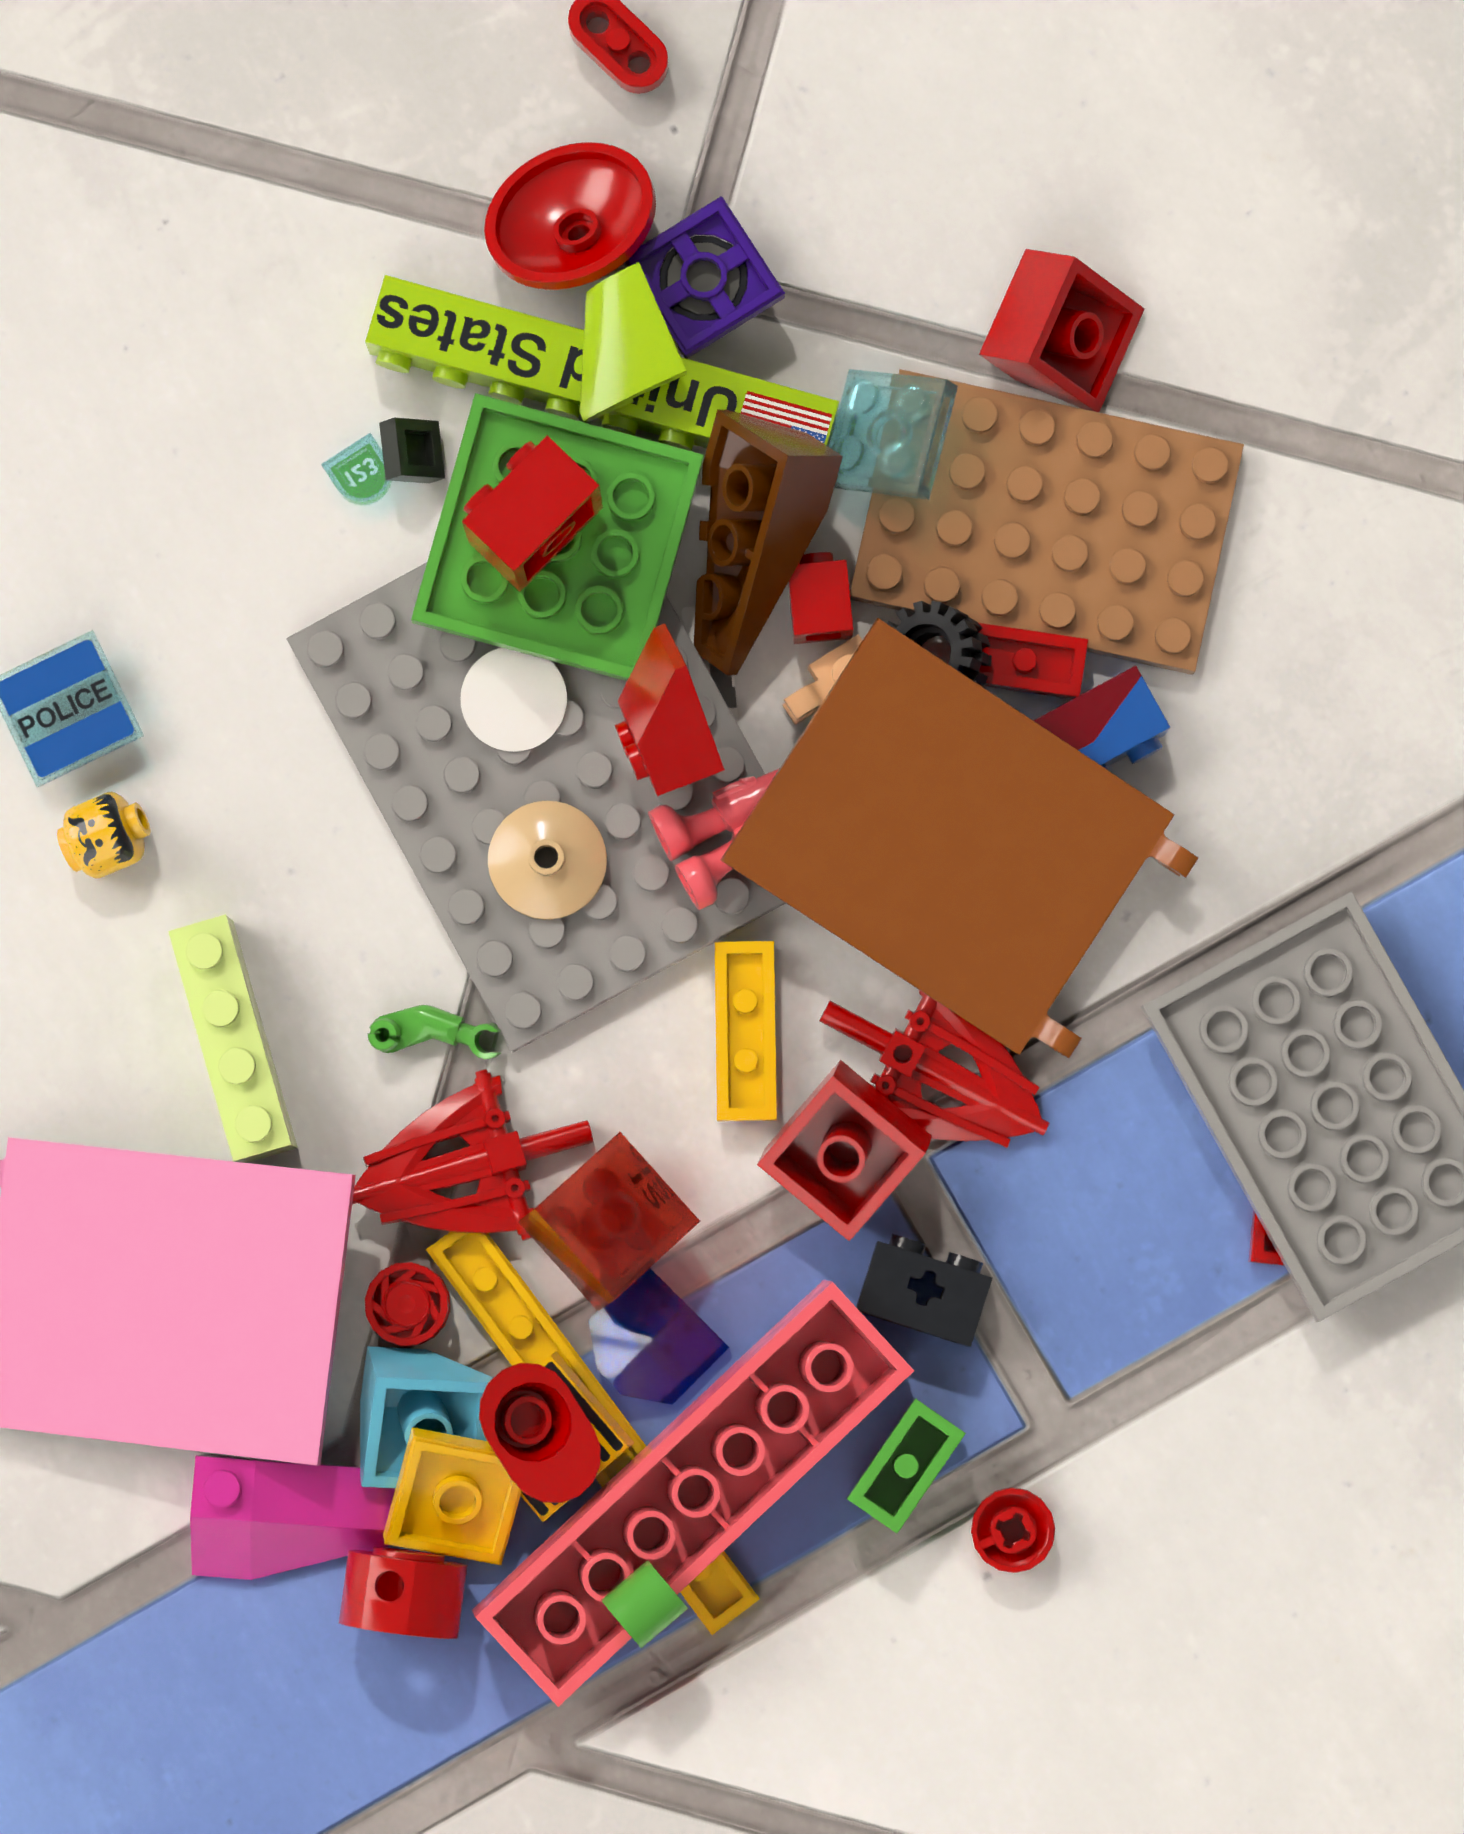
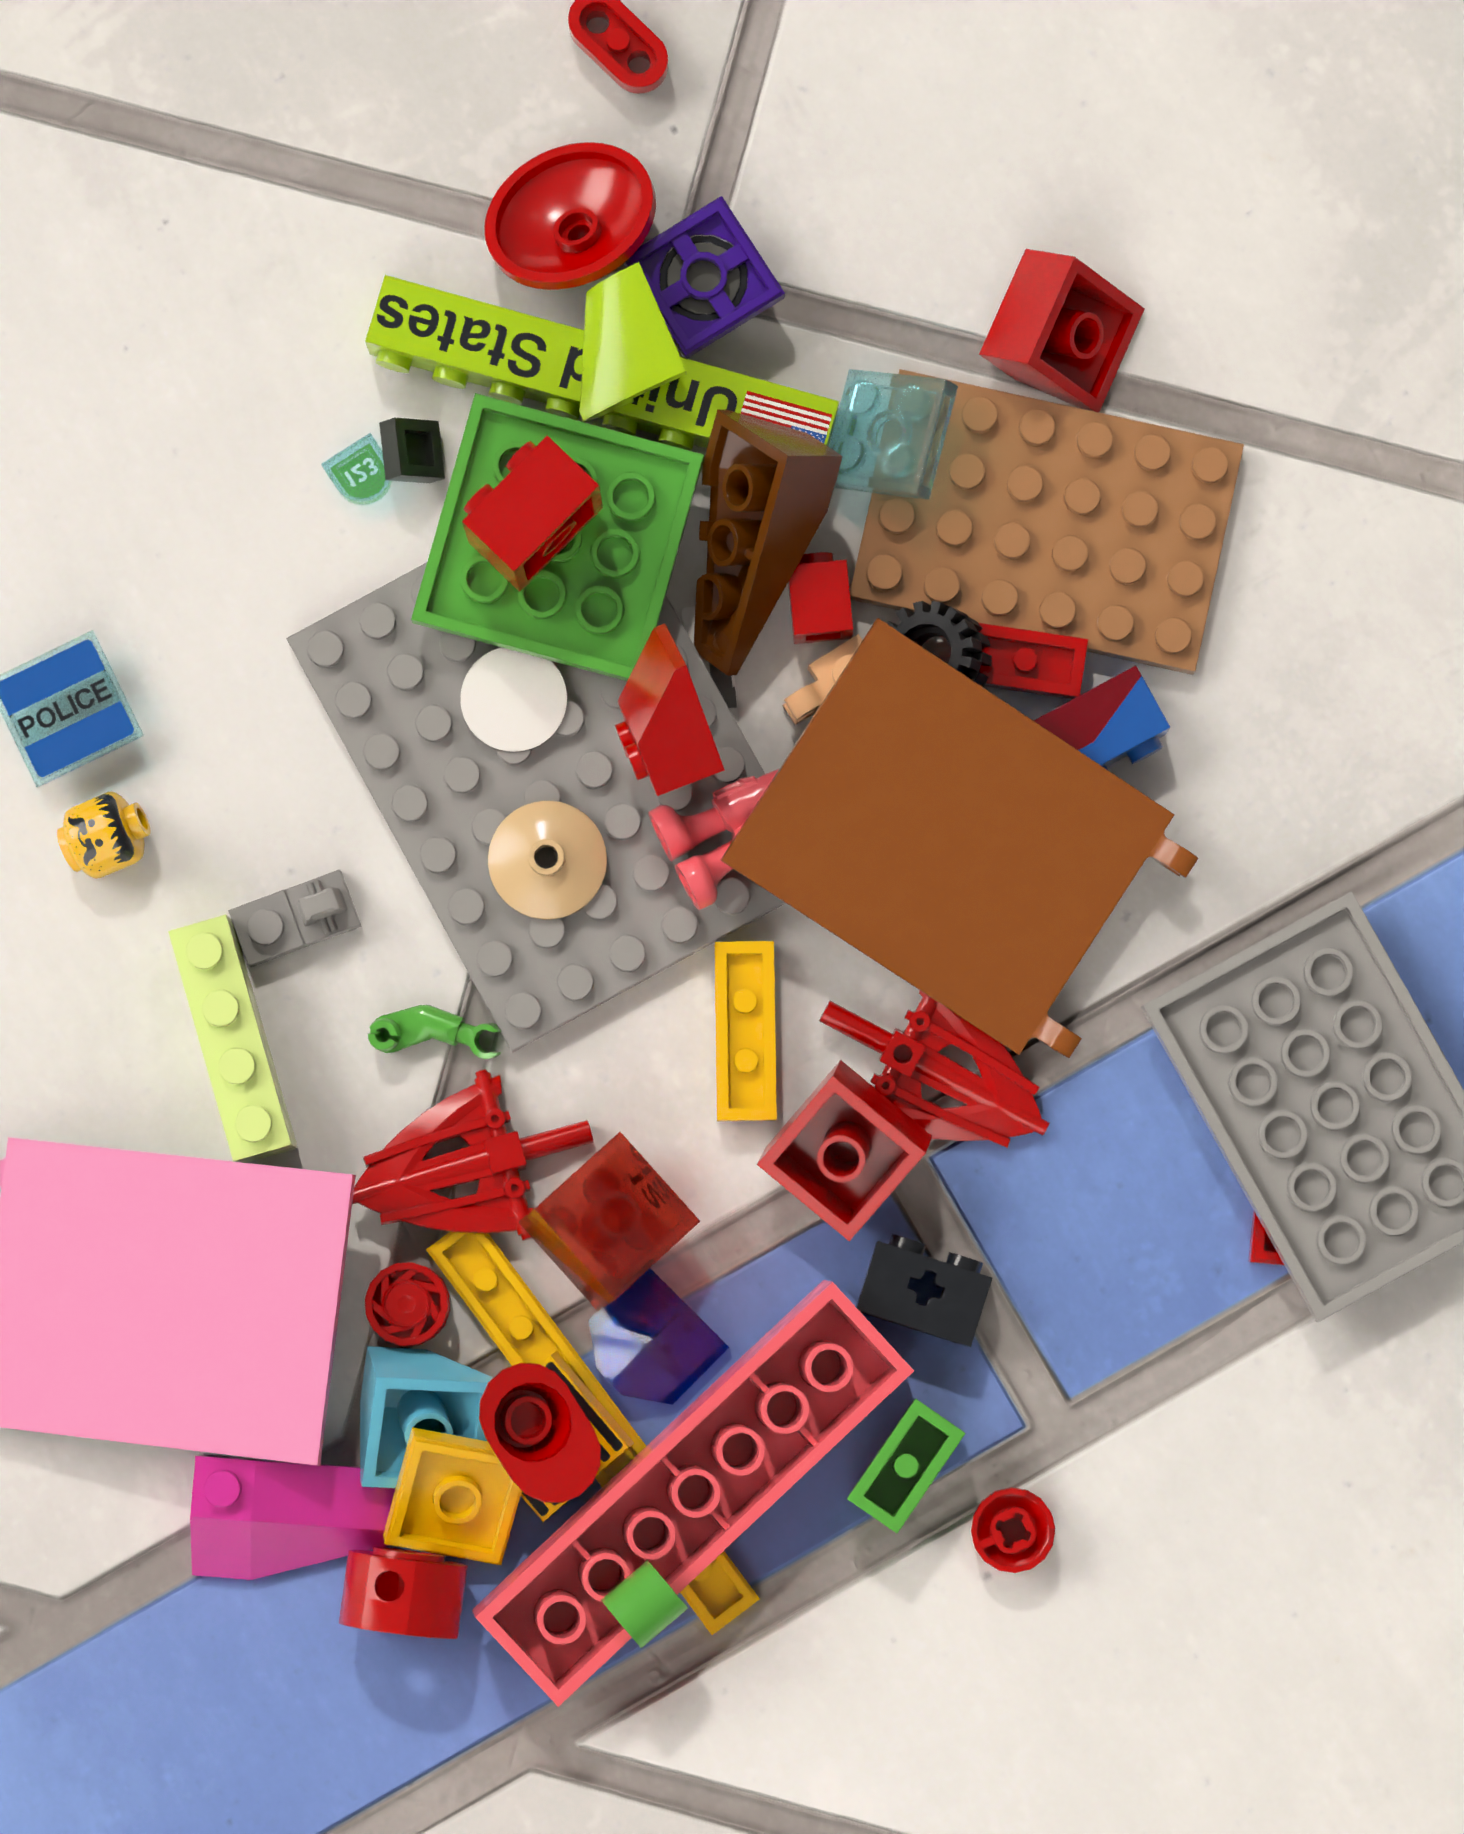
none -> light grey hinge [228,869,361,967]

